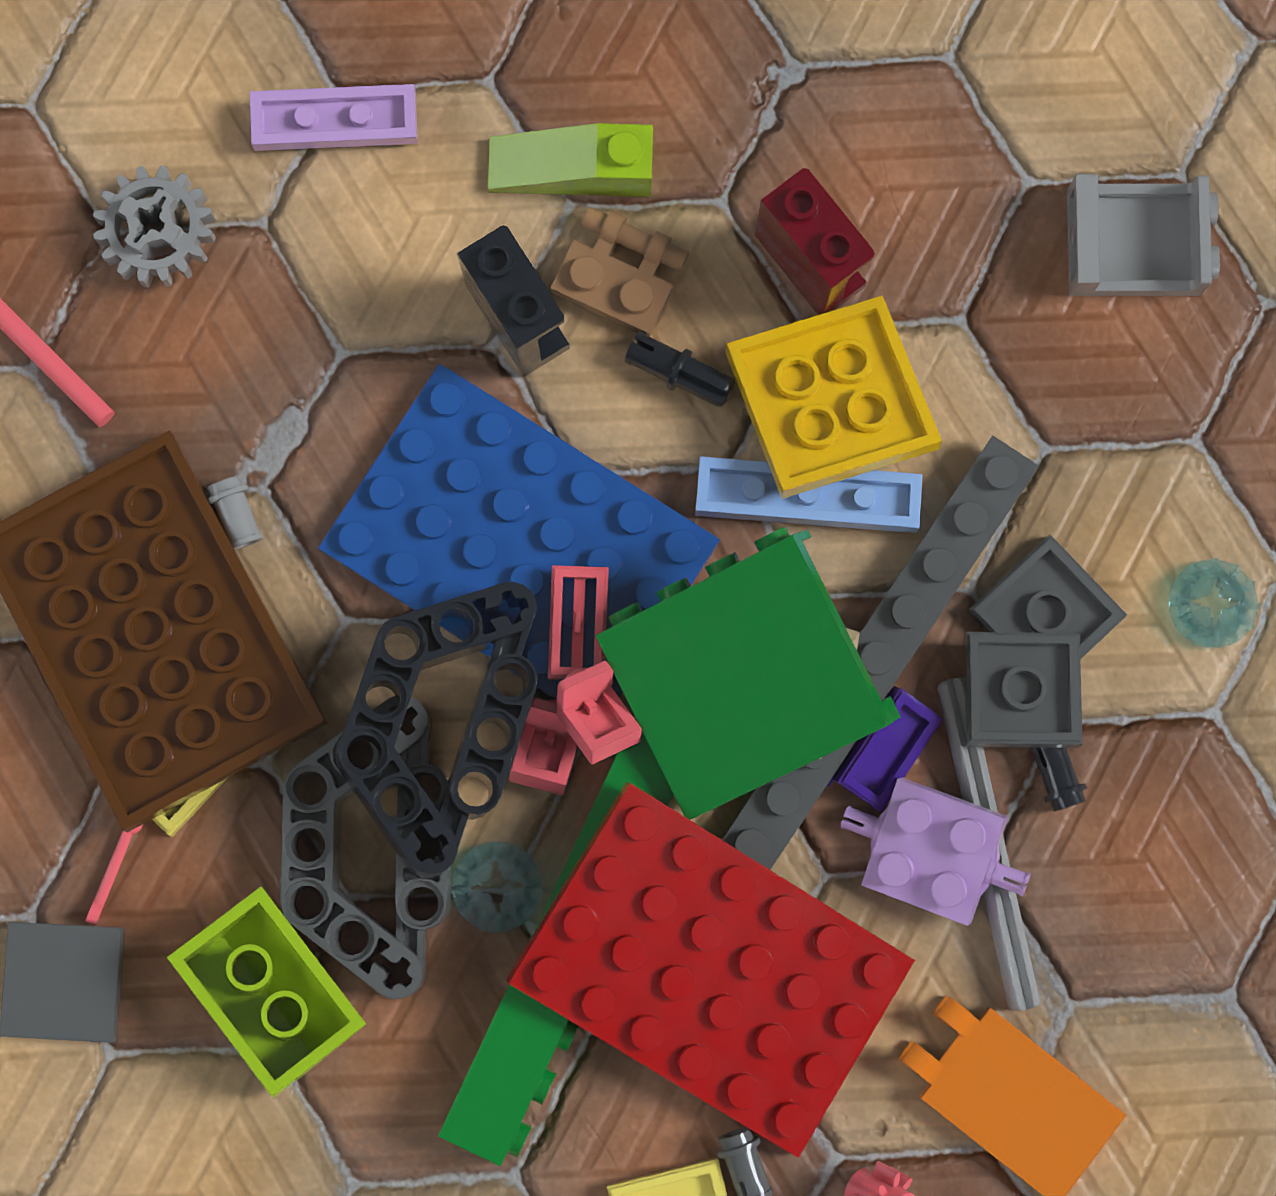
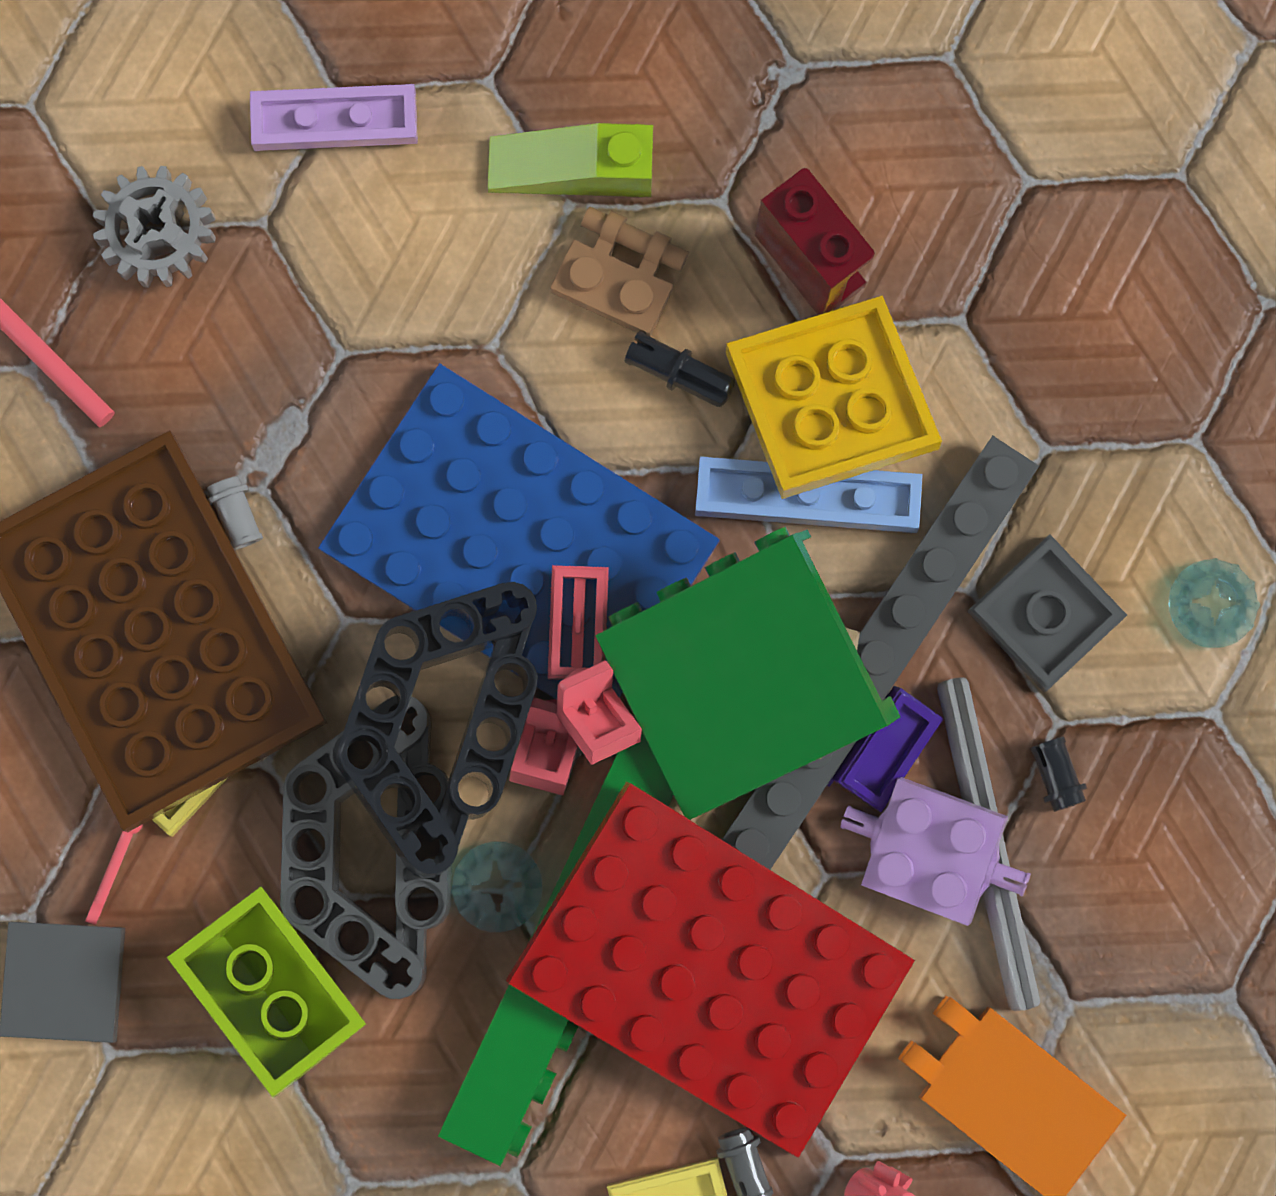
black panel [457,225,570,377] -> none
dark grey tile [964,632,1083,748] -> none
light grey panel [1067,174,1220,296] -> none

